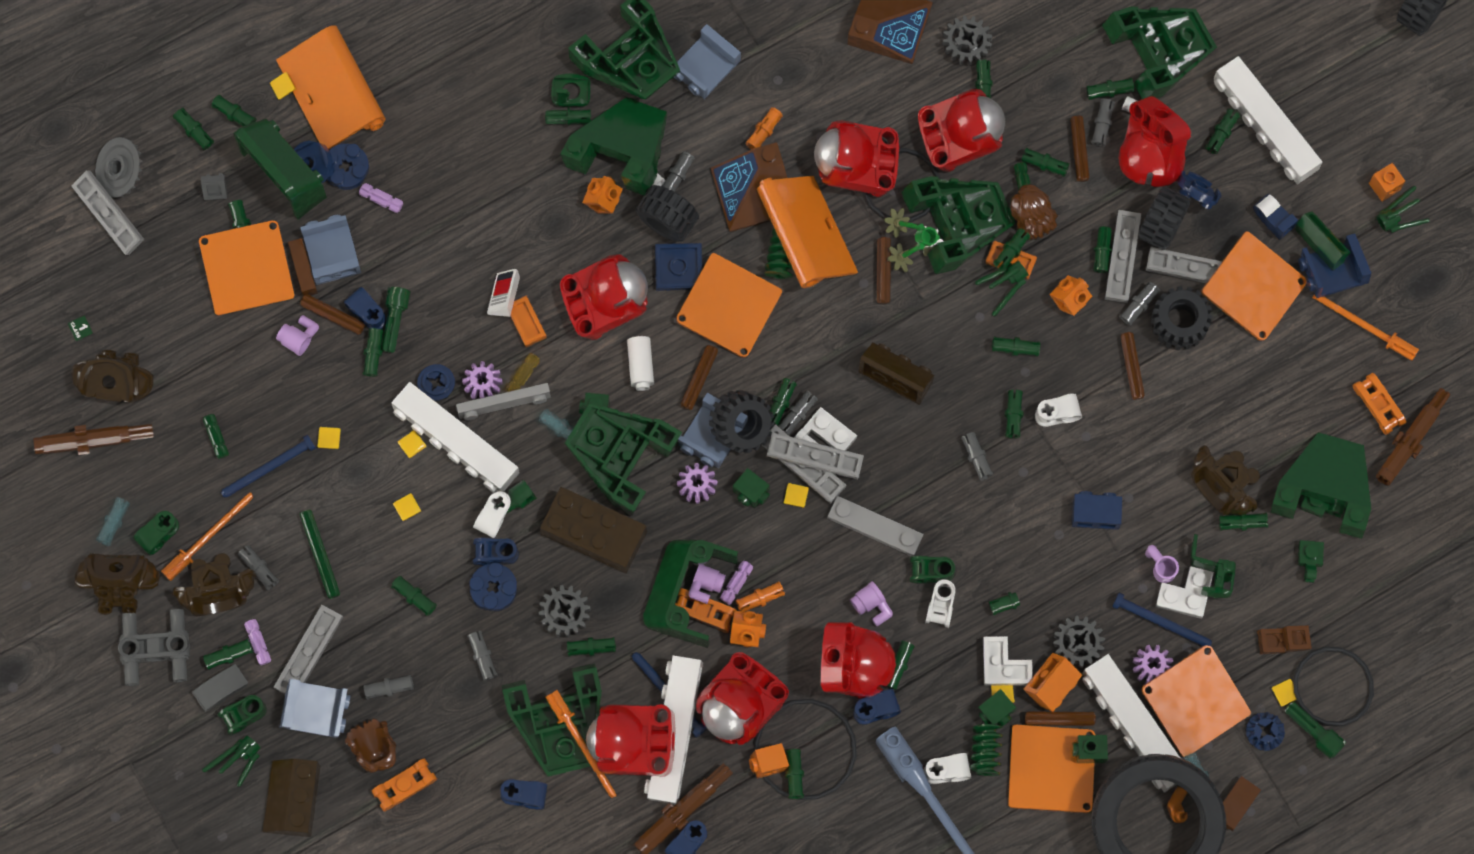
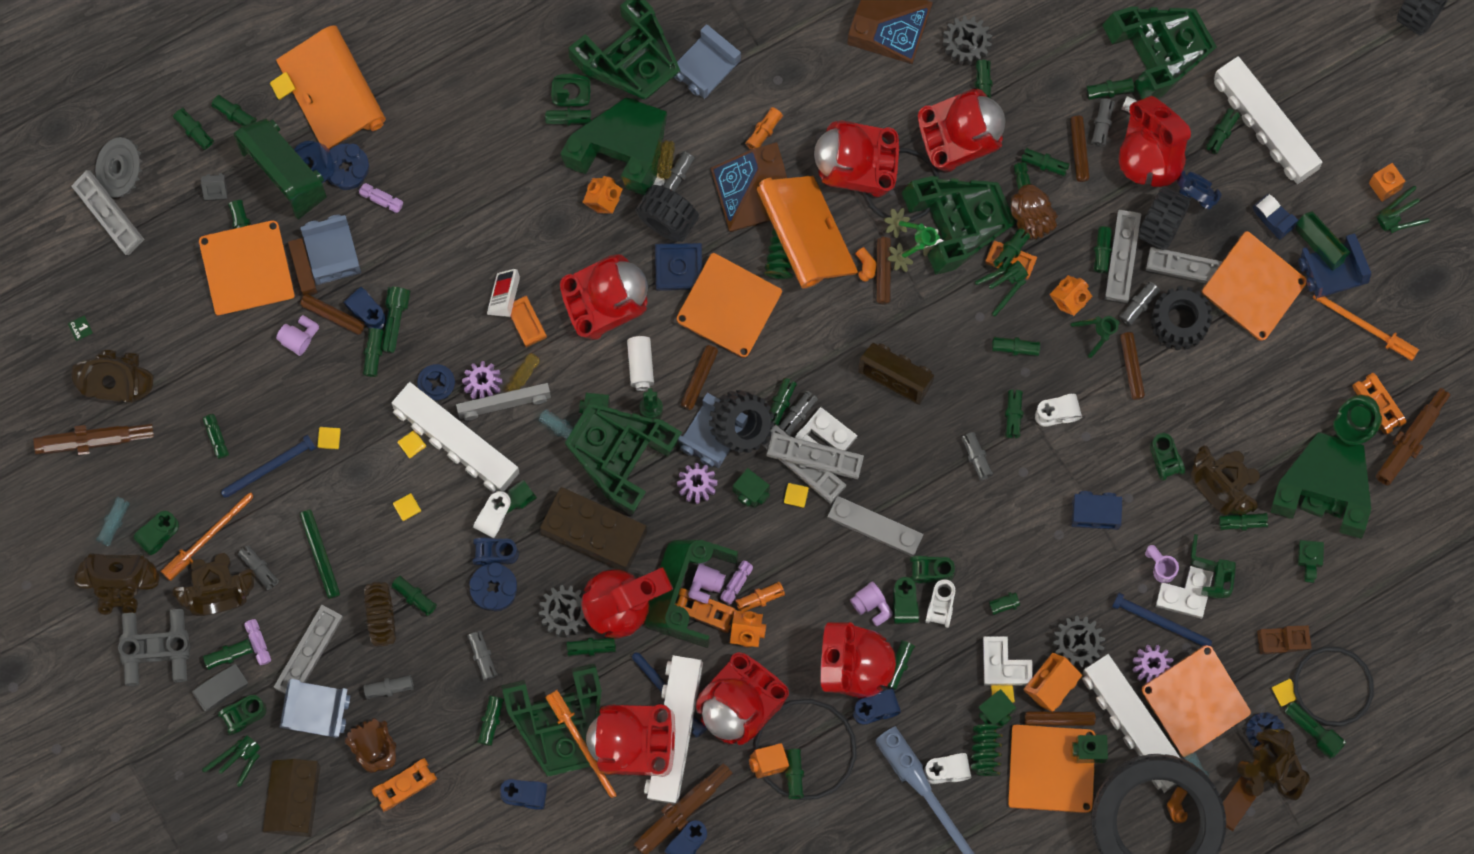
none -> dark brown gear [364,582,396,647]
none -> dark green pin [477,696,504,746]
none -> red piece [581,567,673,639]
none -> dark green piece [639,388,663,419]
none -> clear yellow axle [658,140,675,179]
none -> orange arm [855,247,876,282]
none -> dark green piece [893,577,919,624]
none -> dark green plant [1071,316,1120,358]
none -> dark green piece [1150,433,1185,481]
none -> dark brown piece [1237,728,1310,800]
none -> dark green piece [1333,395,1382,445]

